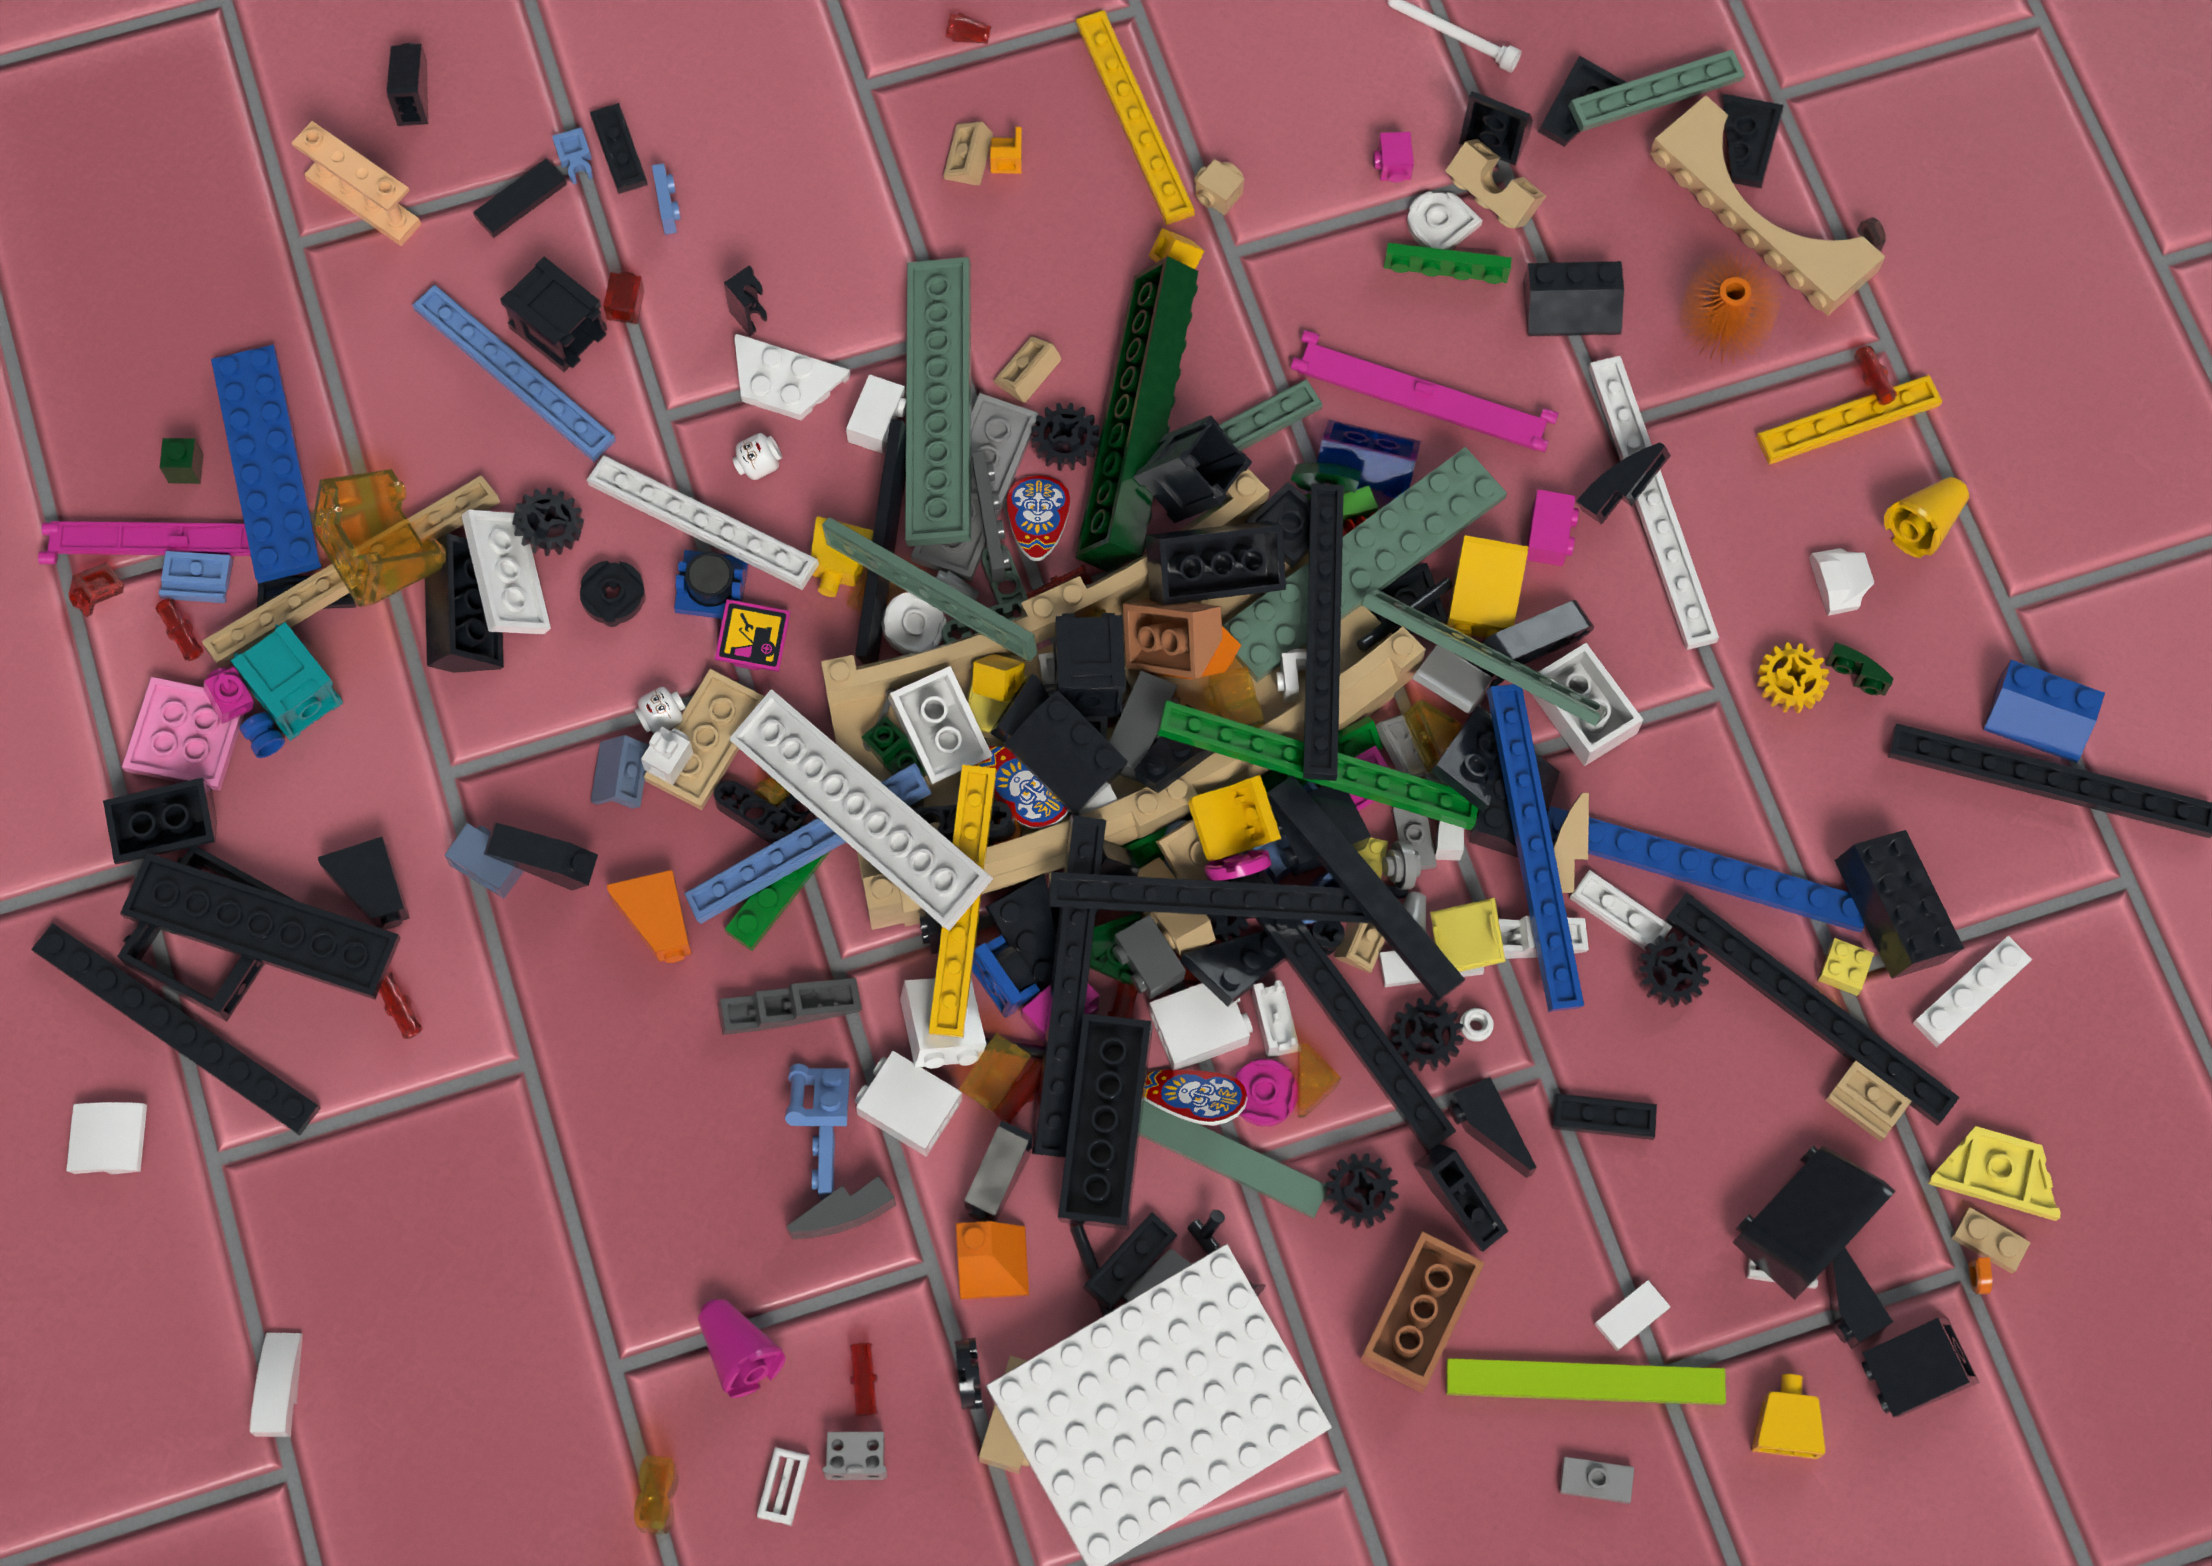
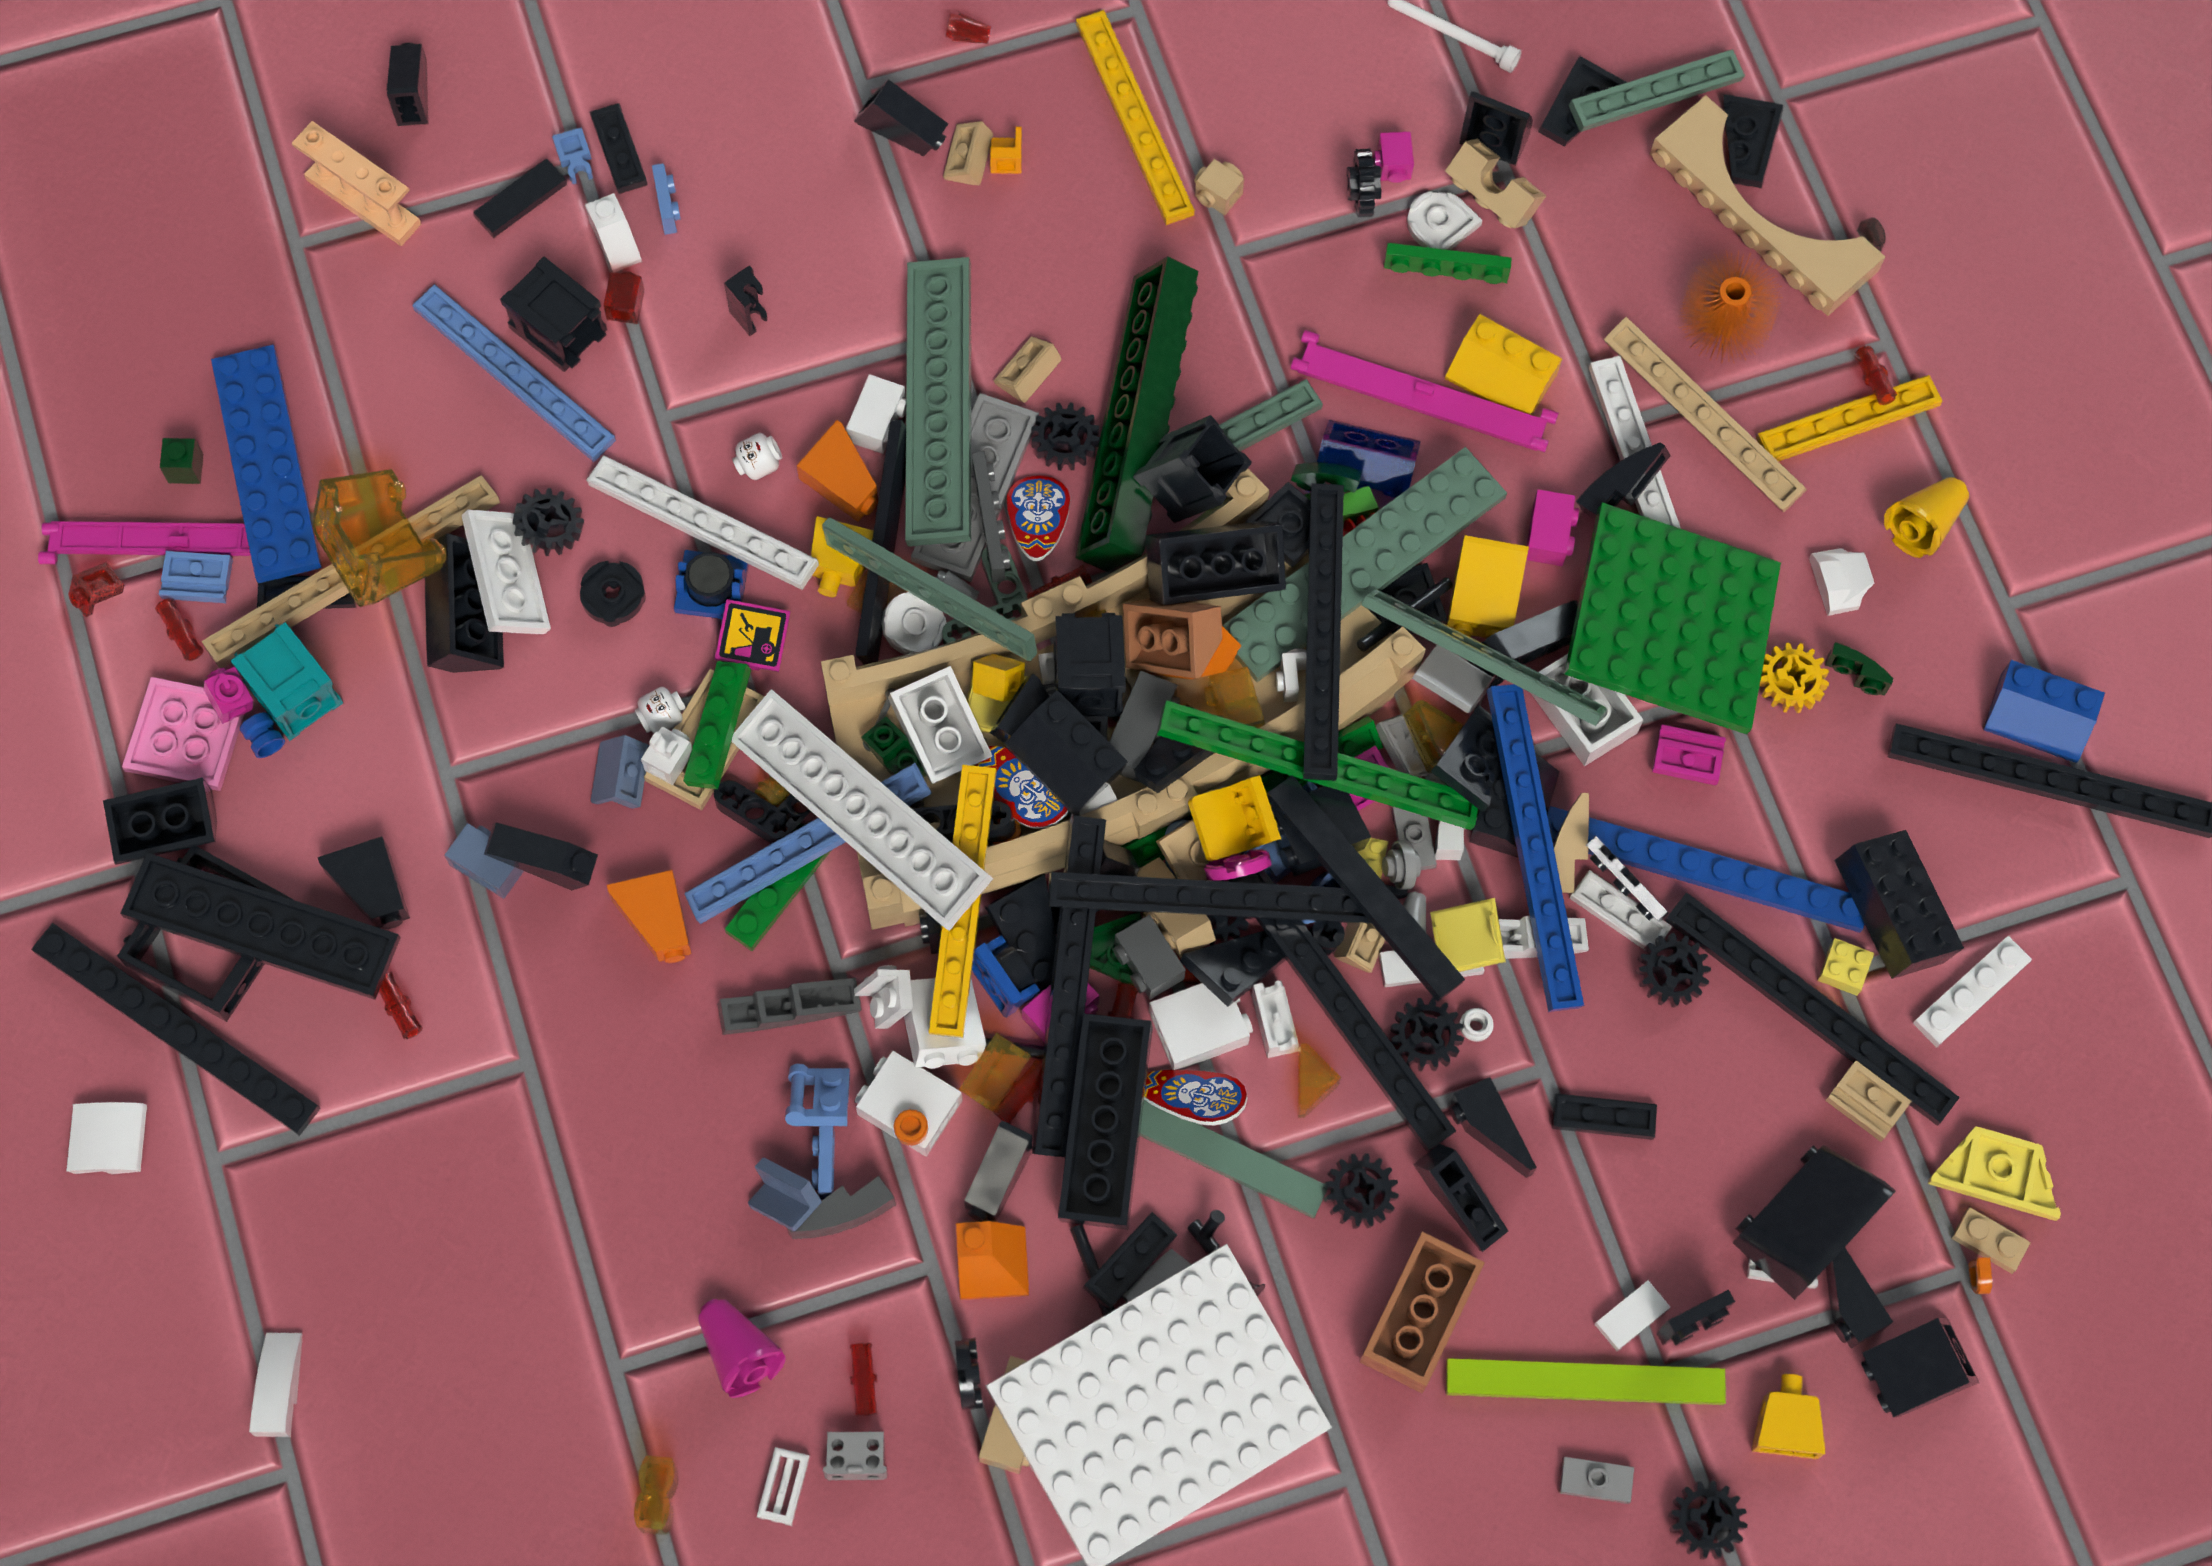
white wing [734,334,850,420] -> none
yellow panel [1148,228,1204,269] -> none
dark pink tile [1235,1059,1298,1126] -> none
black slope [1523,261,1624,337] -> none
none -> white slope [585,193,642,273]
none -> green plate [683,661,751,790]
none -> sand blue panel [748,1157,822,1231]
none -> orange slope [797,420,878,522]
none -> black slope [854,79,948,156]
none -> white bracket [854,965,913,1029]
none -> orange tile [894,1109,928,1146]
none -> black gear [1346,149,1382,217]
none -> yellow slope [1445,314,1562,415]
none -> green plate [1564,503,1781,735]
none -> wing [1586,836,1669,922]
none -> tan plate [1604,317,1807,513]
none -> dark pink plate [1652,724,1726,786]
none -> black plate [1656,1289,1735,1346]
none -> black gear [1669,1481,1748,1560]

